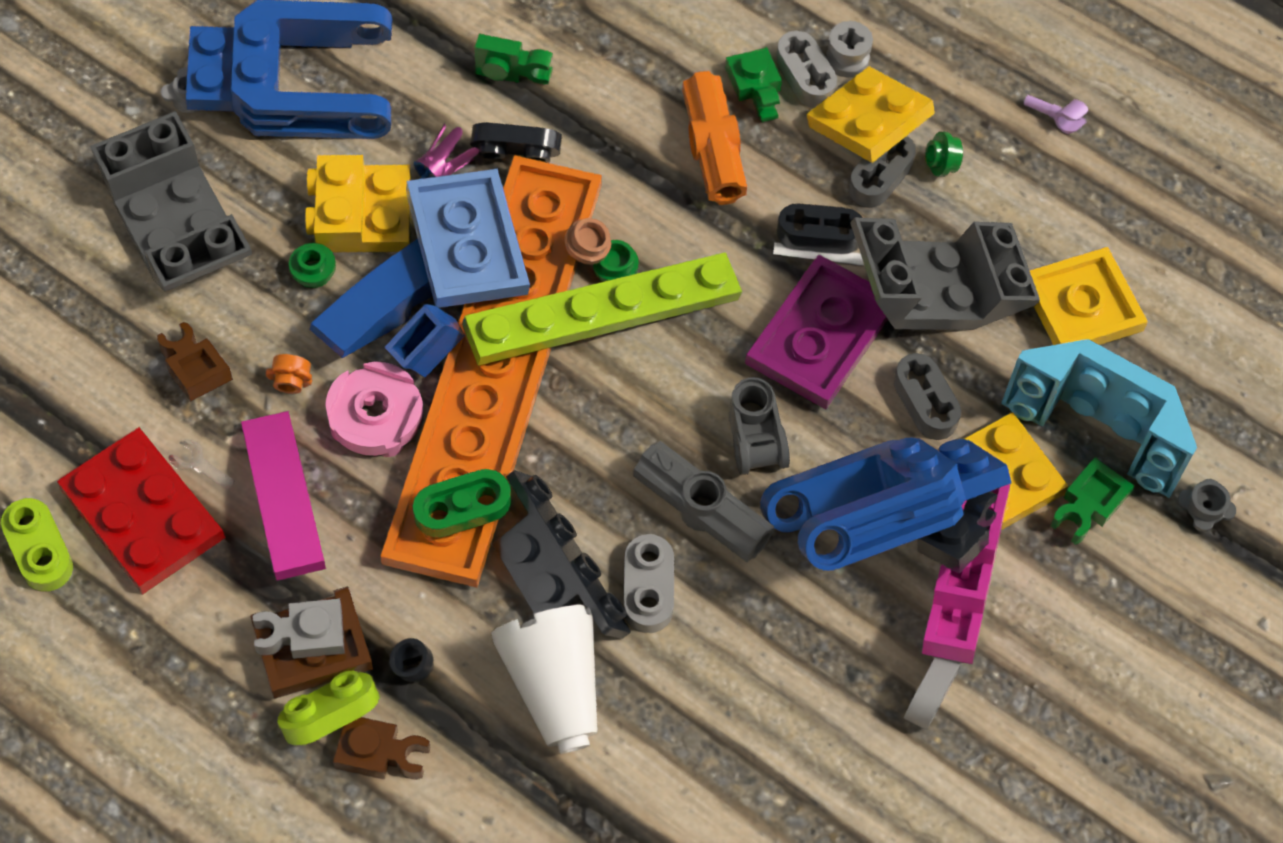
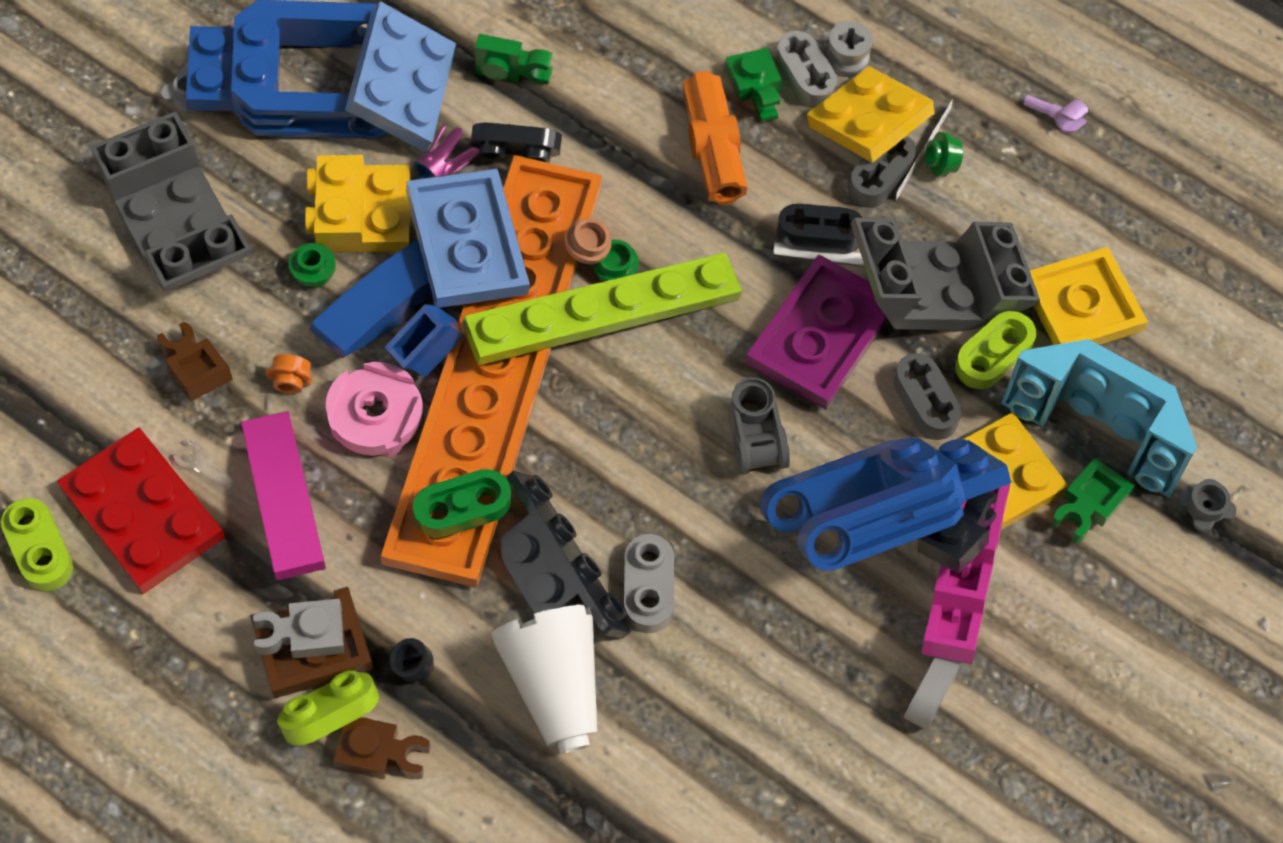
dark grey piece [633,441,774,563] -> none
none -> medium blue plate [345,1,456,151]
none -> white sticker [896,100,953,200]
none -> lime plate [955,311,1036,389]

